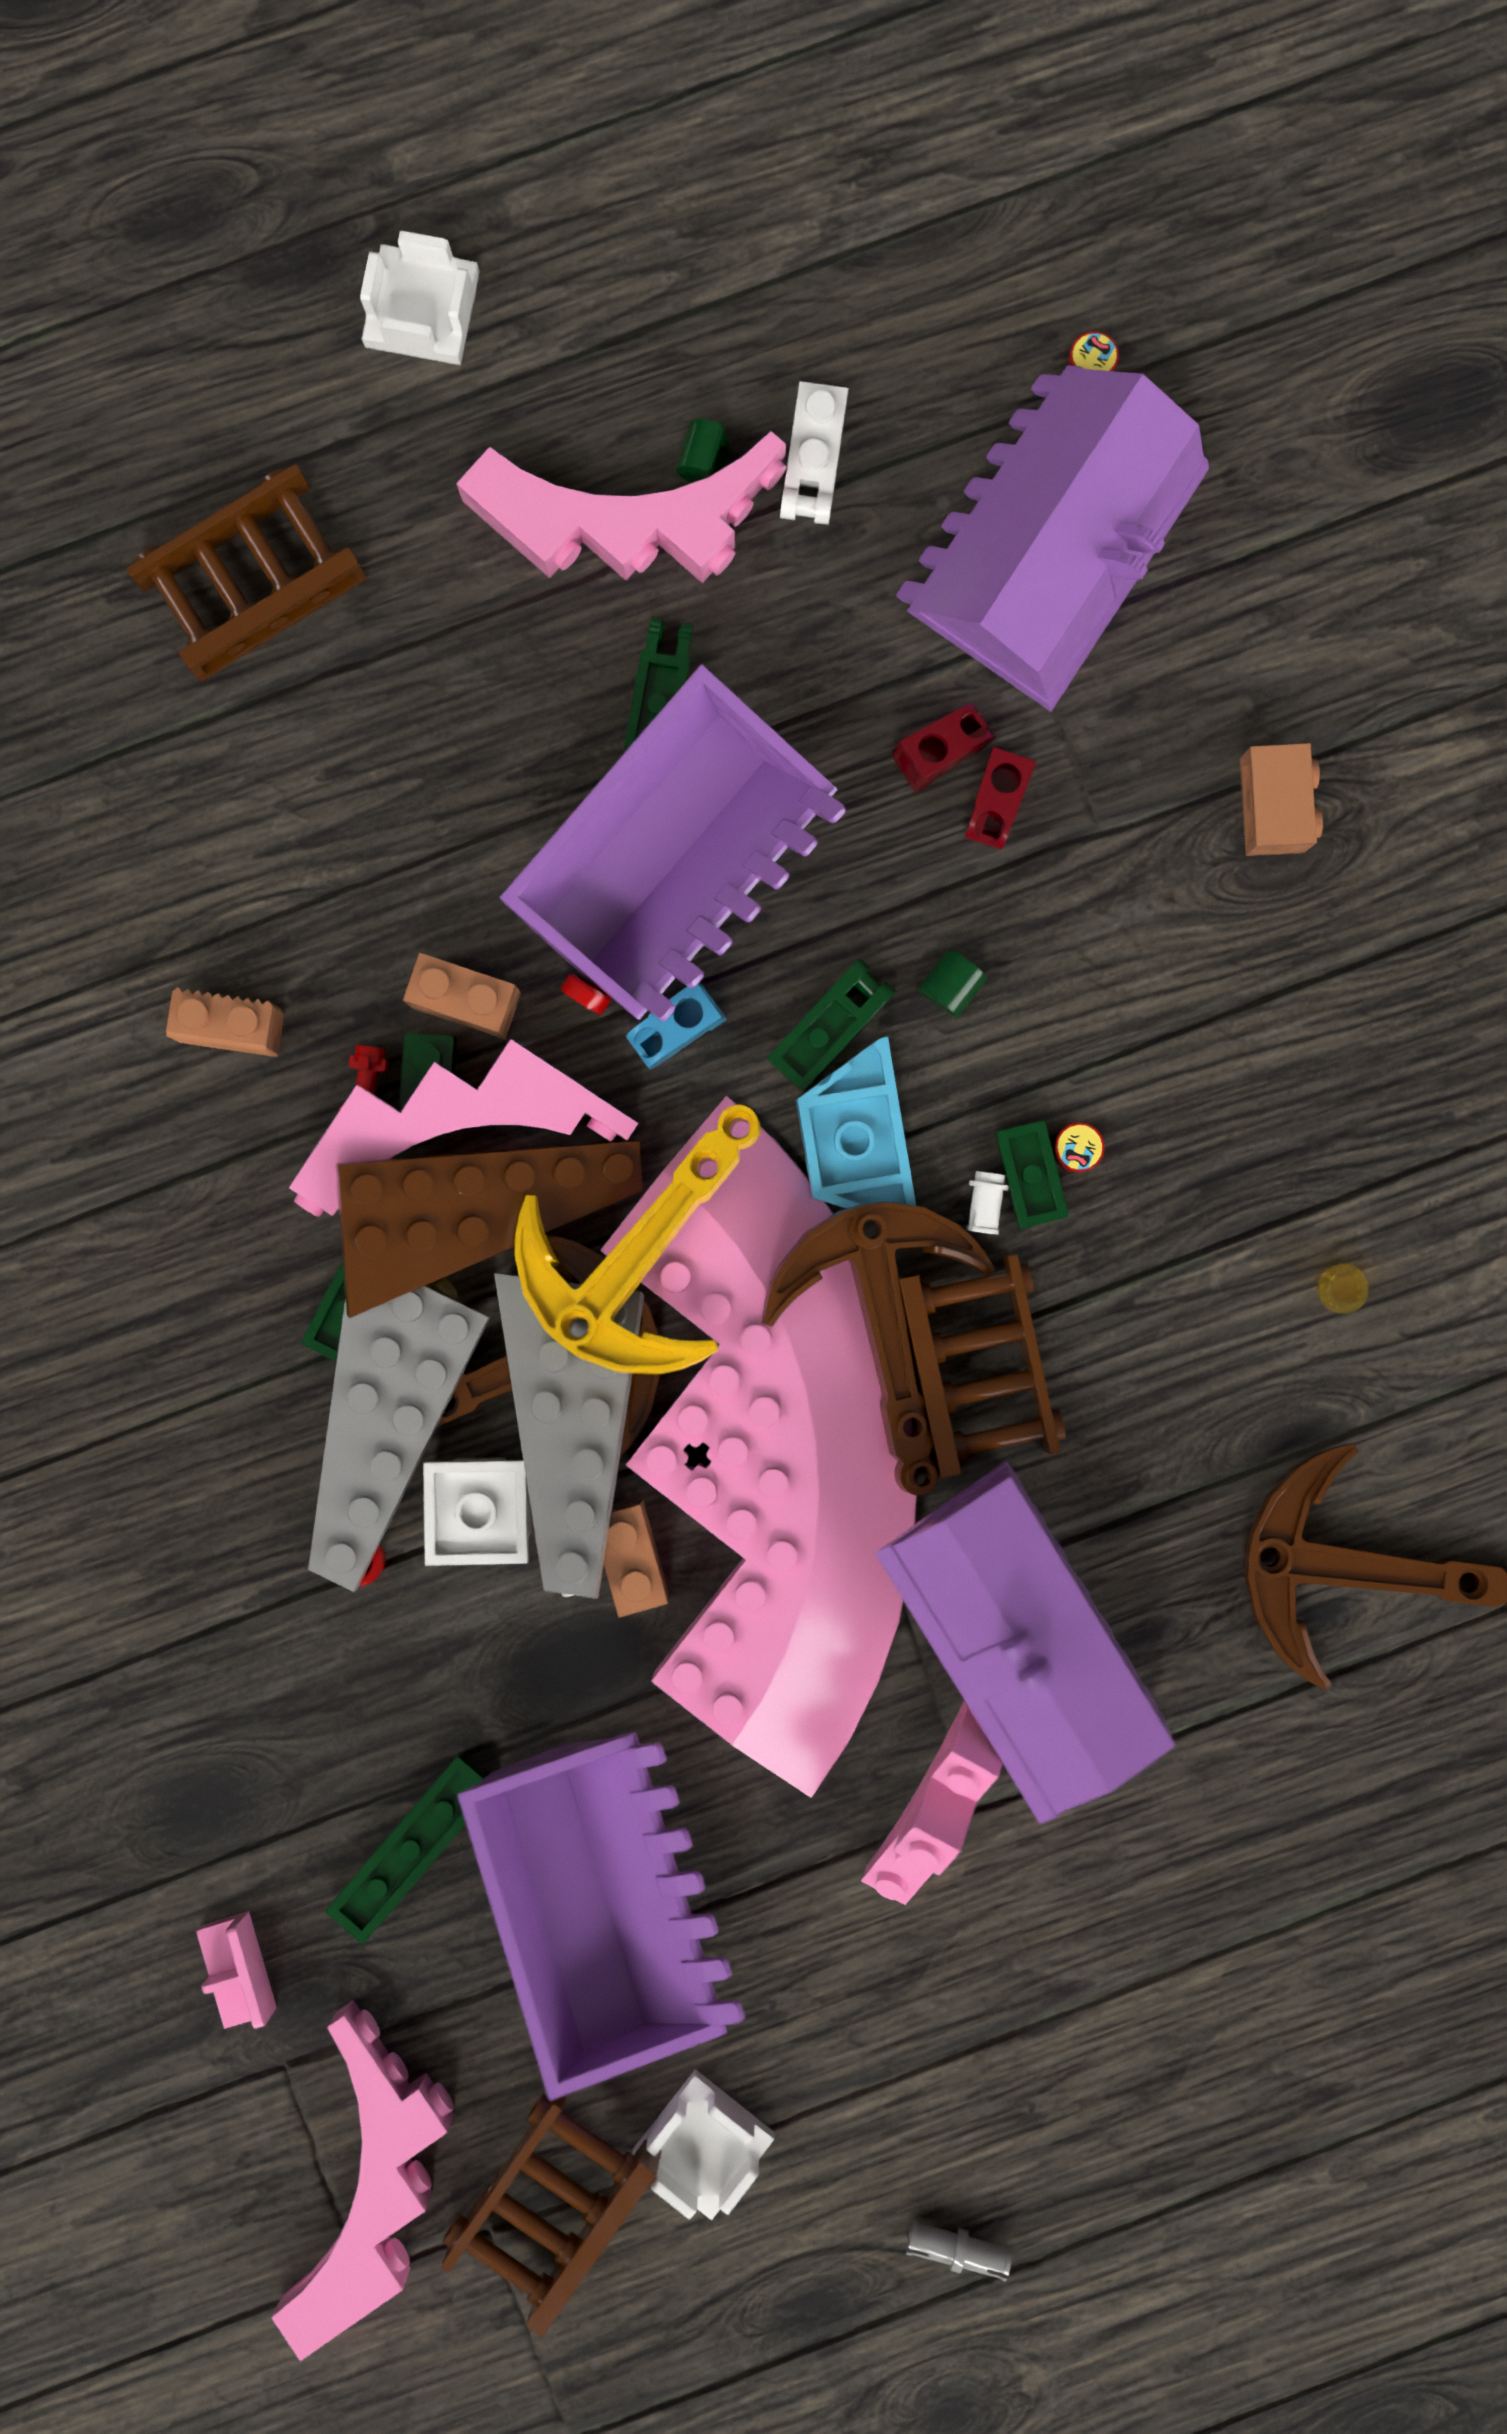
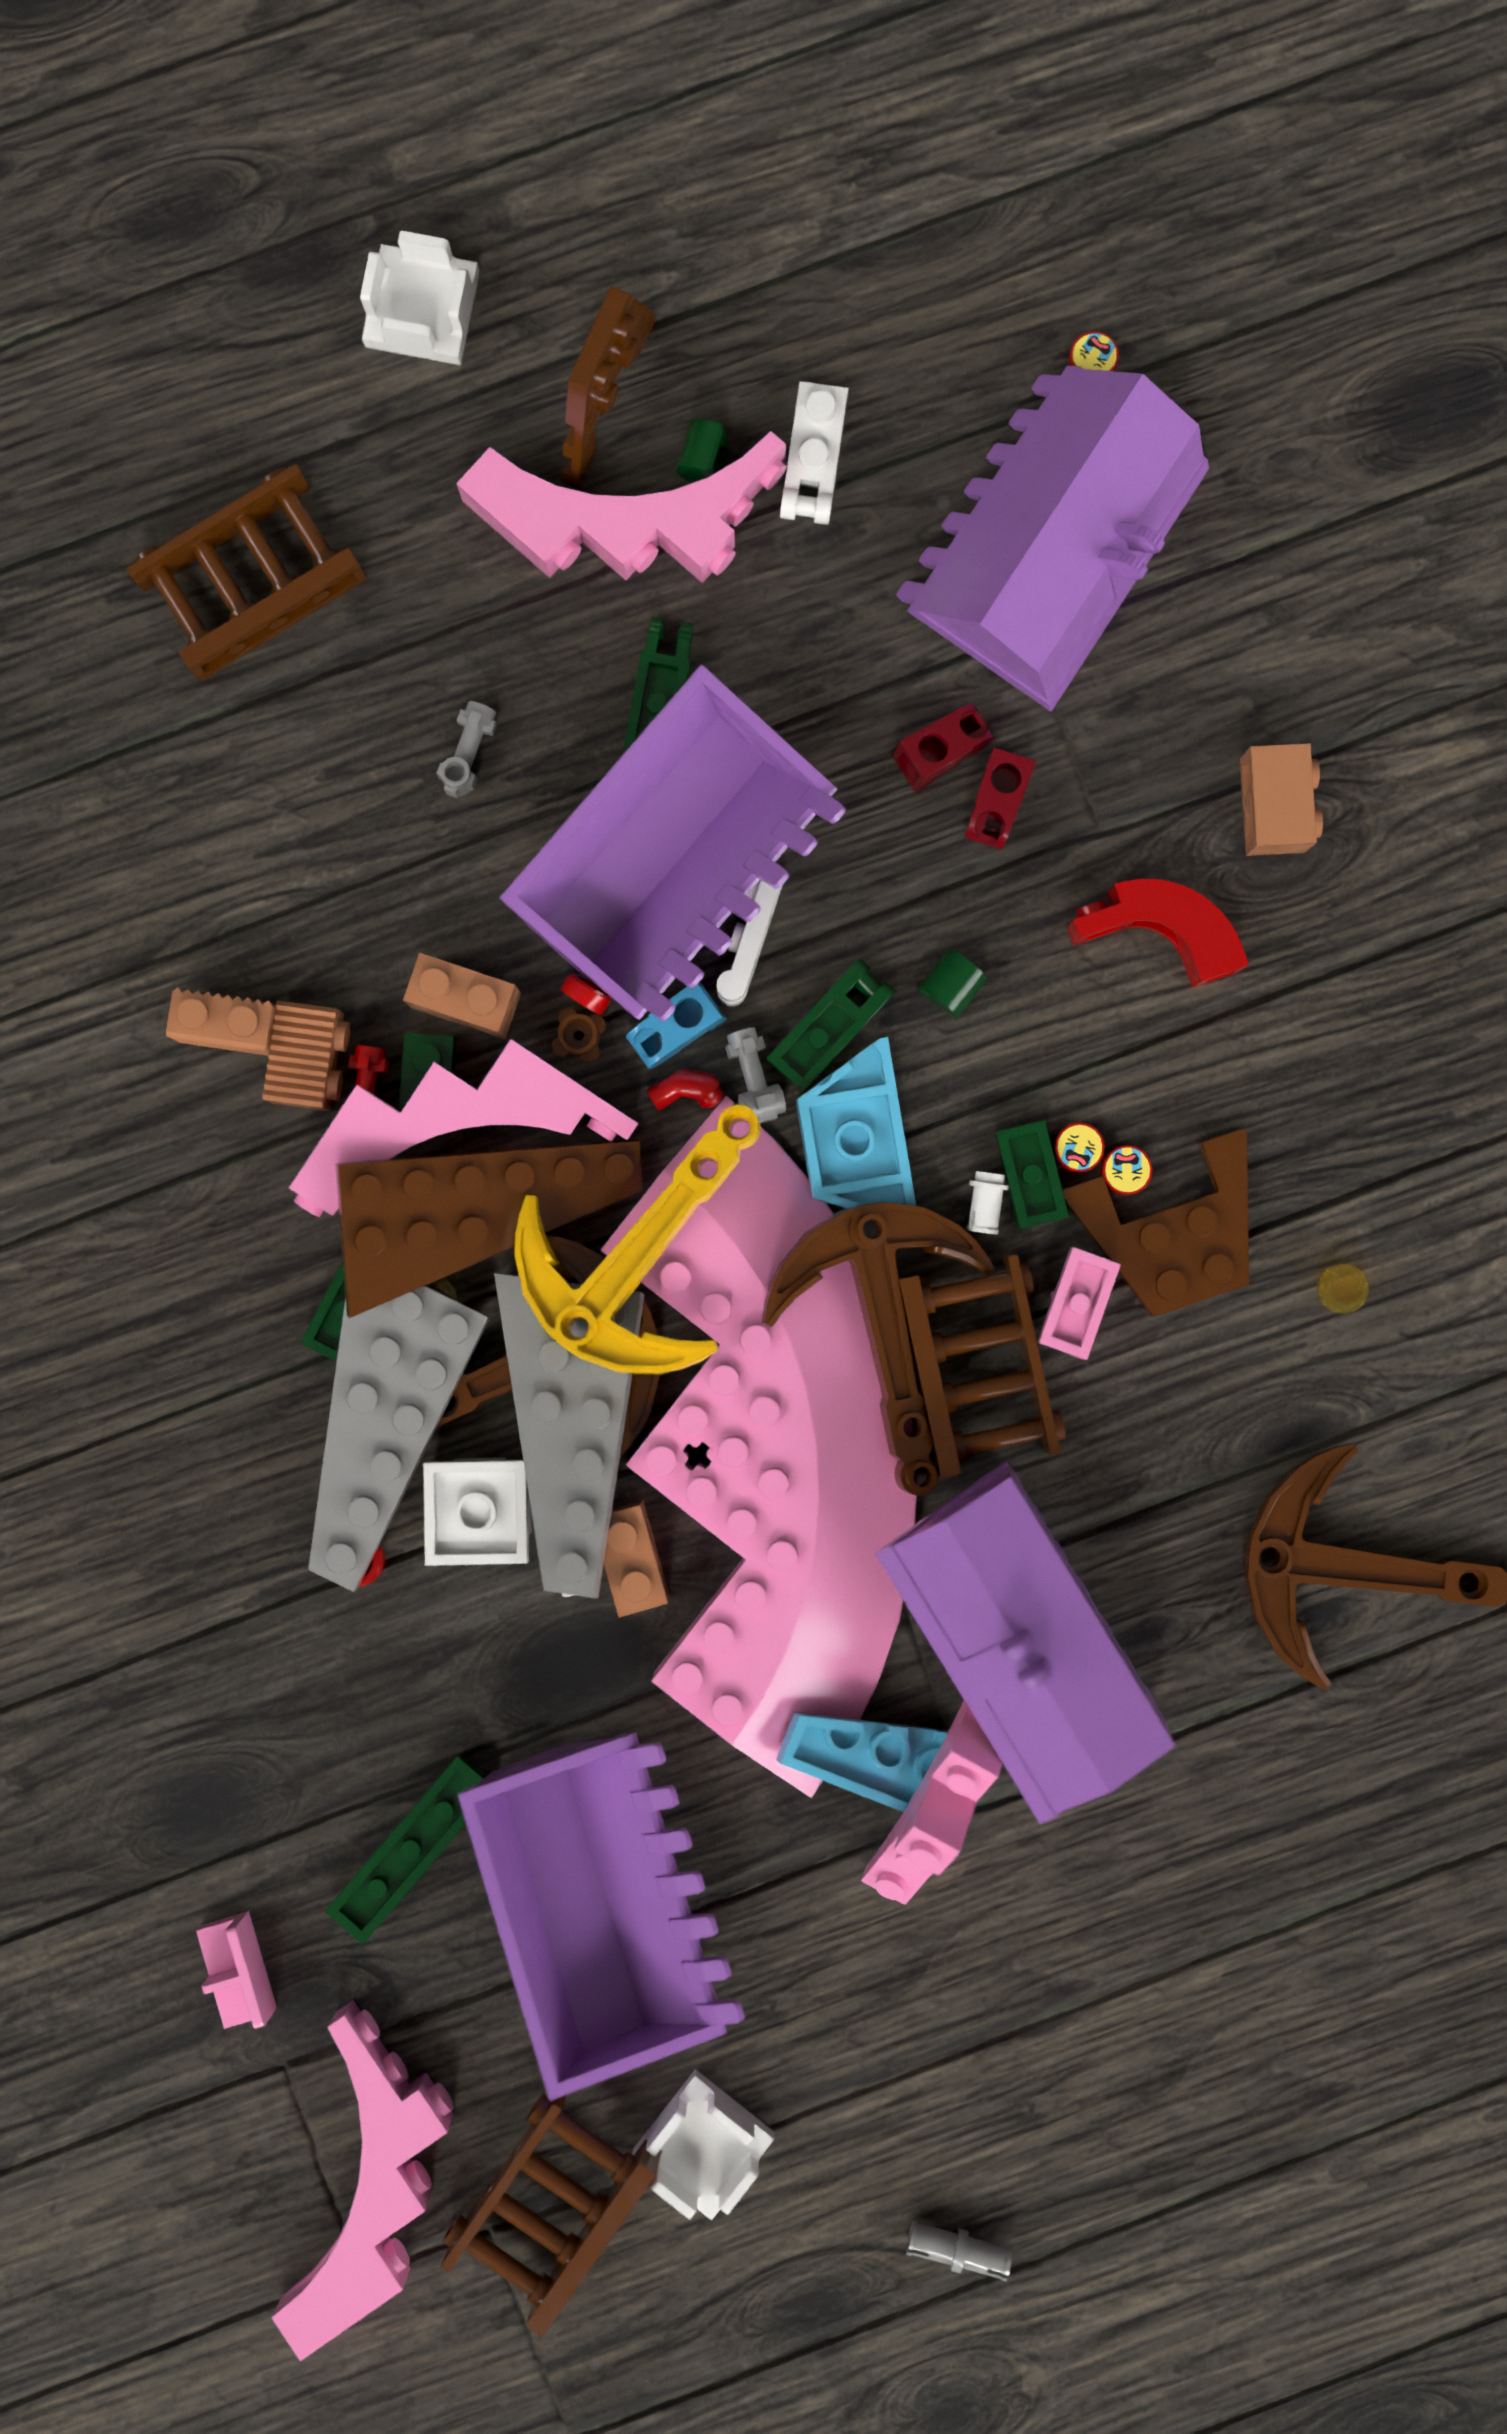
none -> nougat brick [262,1000,350,1111]
none -> light grey bar [437,701,497,798]
none -> reddish brown plate [552,1008,606,1063]
none -> reddish brown wing [561,286,657,488]
none -> red arm [646,1068,723,1111]
none -> white plate [717,880,782,1006]
none -> light grey bar [725,1027,786,1124]
none -> medium azure wing [776,1712,949,1812]
none -> bright pink panel [1037,1247,1121,1360]
none -> reddish brown wing [1062,1128,1249,1317]
none -> red arch [1067,879,1249,988]
none -> tile [1100,1145,1153,1196]

